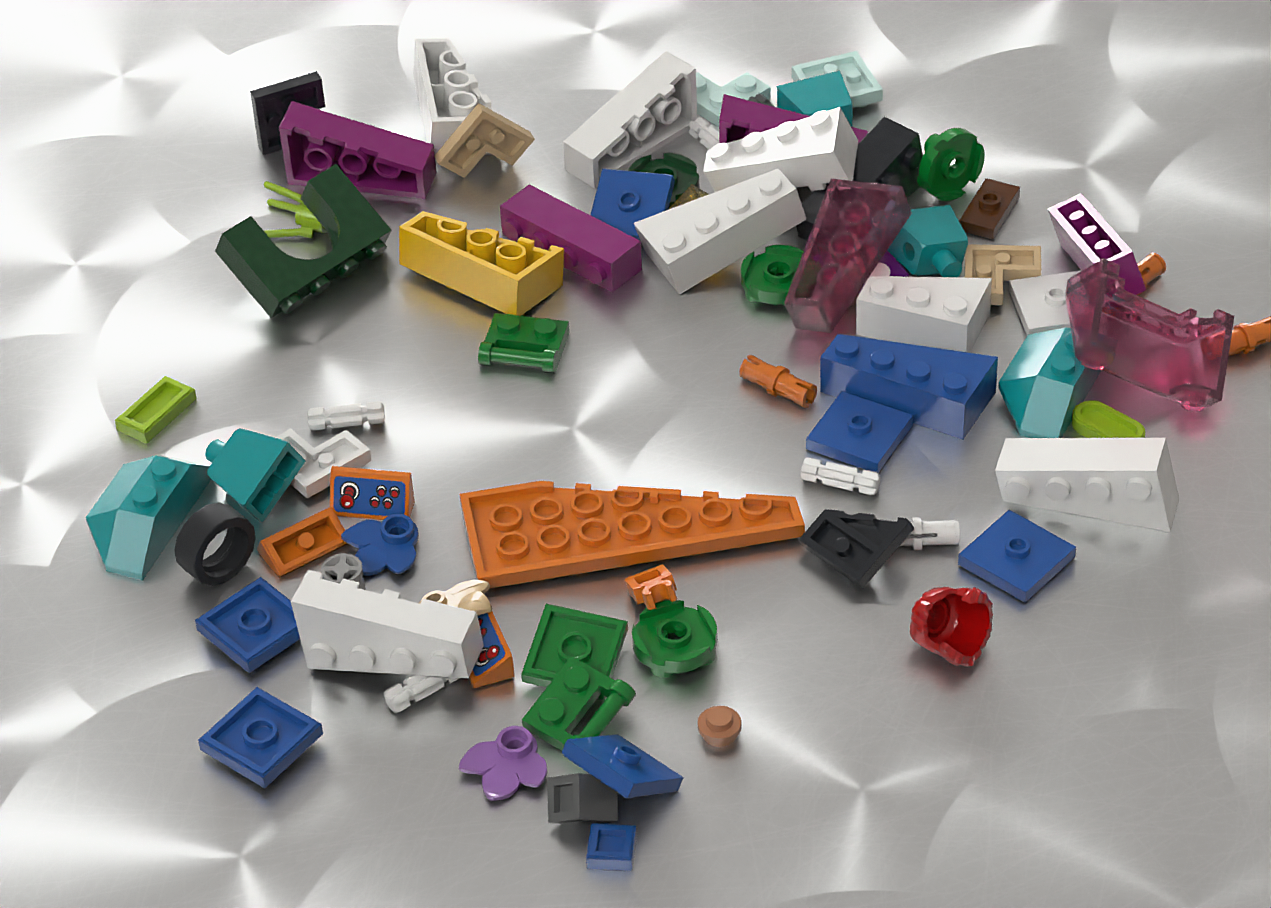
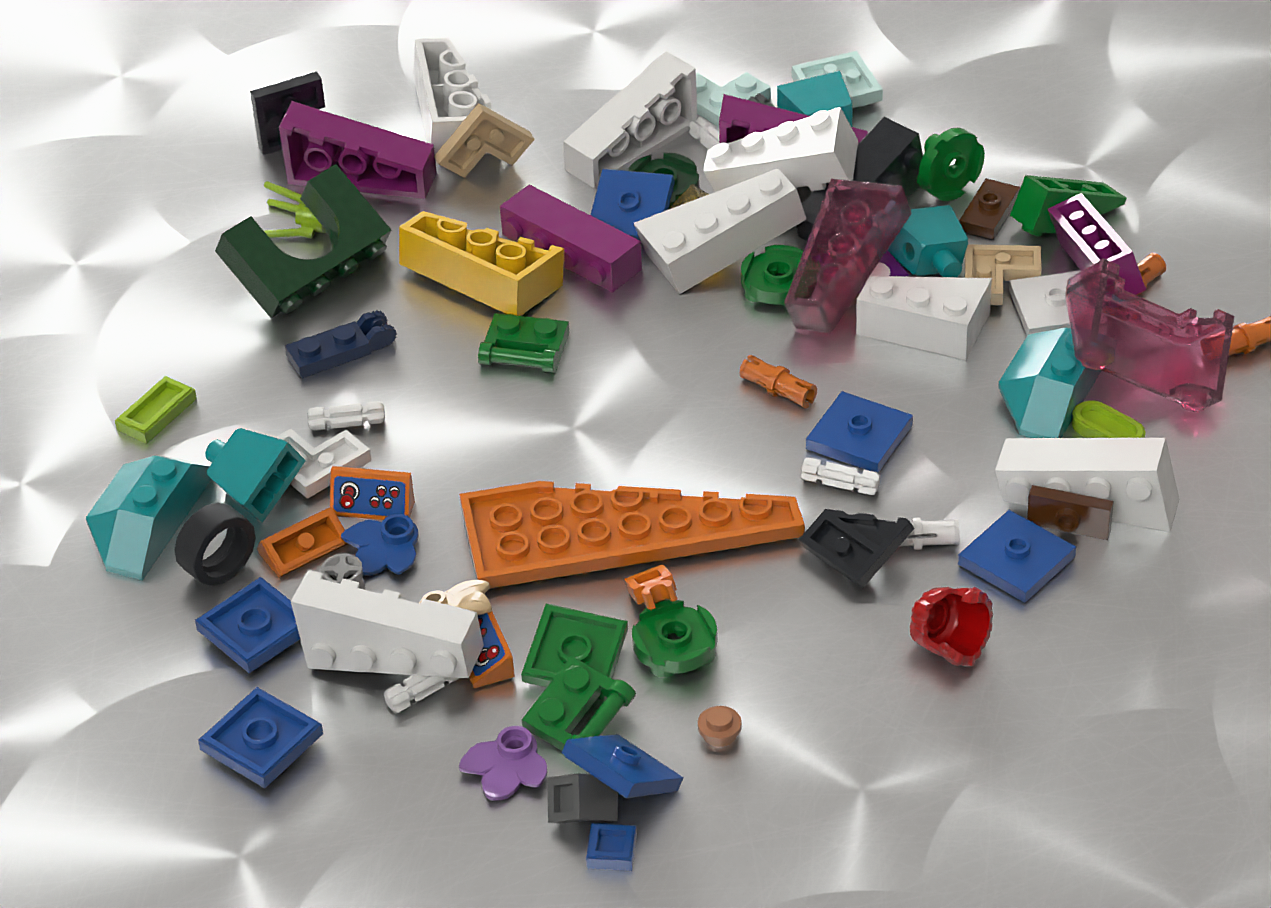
blue wedge [820,334,998,440] -> none
none -> dark blue hinge [285,310,397,378]
none -> green slope [1010,175,1127,236]
none -> reddish brown plate [1027,485,1114,540]

